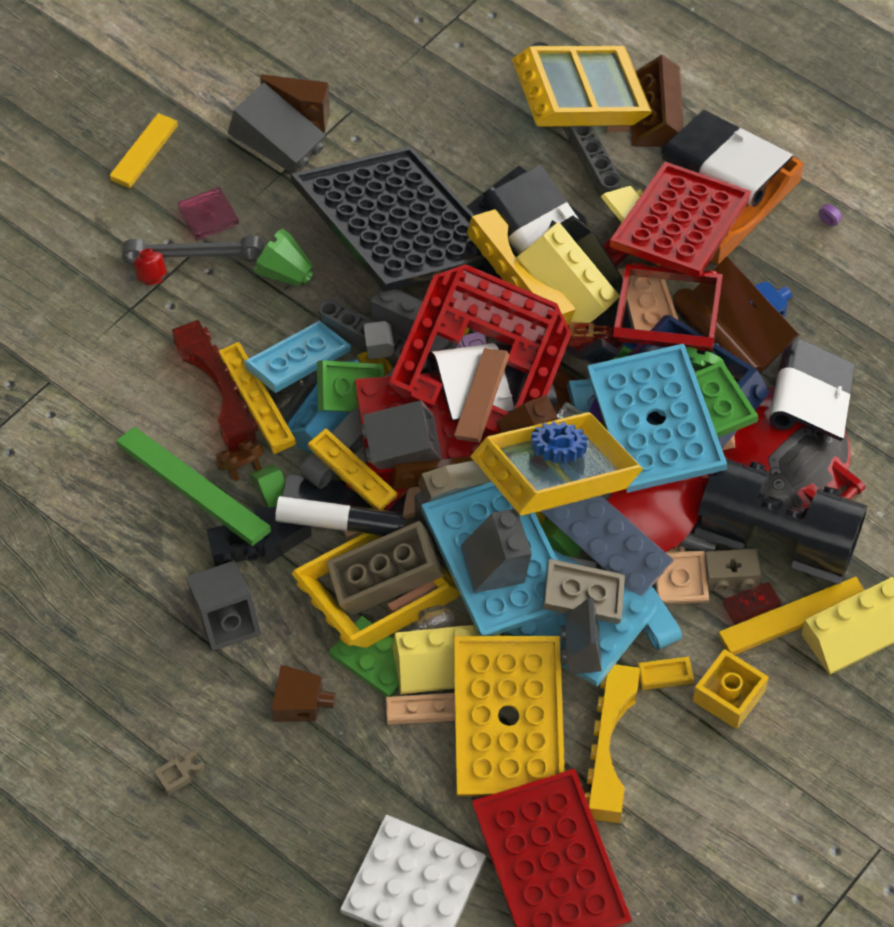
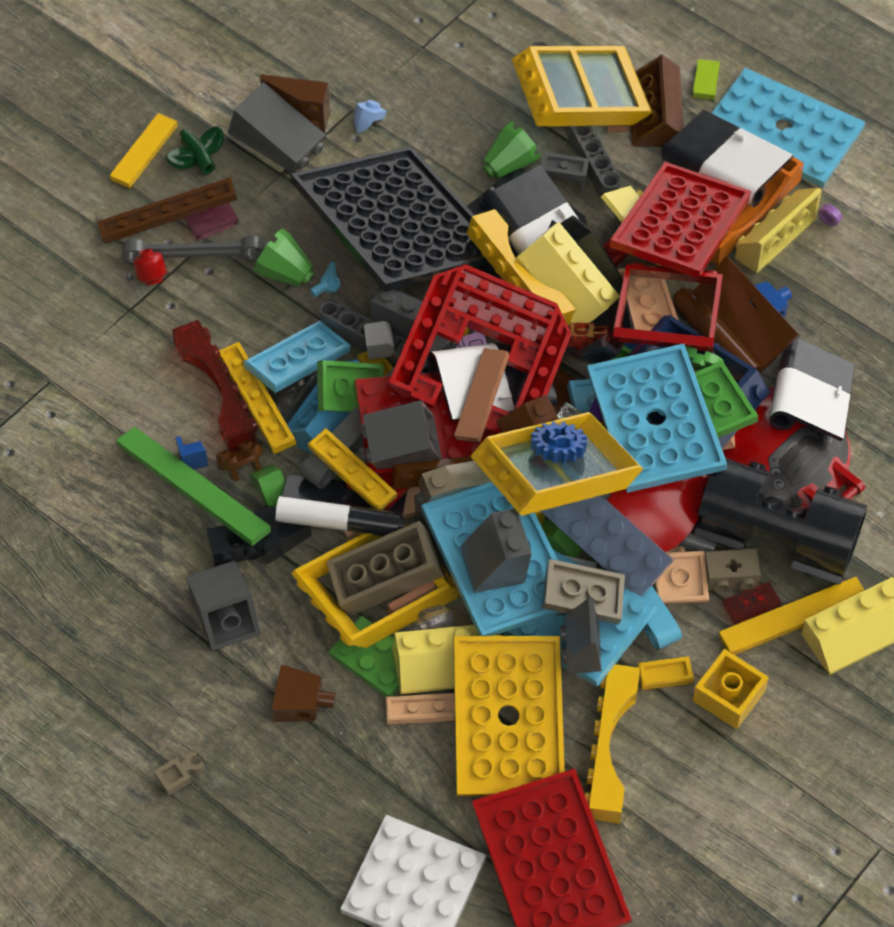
none -> reddish brown plate [97,178,238,244]
none -> dark green plant [165,126,223,175]
none -> blue panel [175,436,208,470]
none -> medium azure animal [310,262,341,297]
none -> light blue plate [353,100,387,133]
none -> bright green cone [482,121,541,179]
none -> dark grey panel [541,152,589,193]
none -> lime tile [693,59,720,100]
none -> medium azure plate [712,68,865,188]
none -> light yellow slope [735,188,822,274]

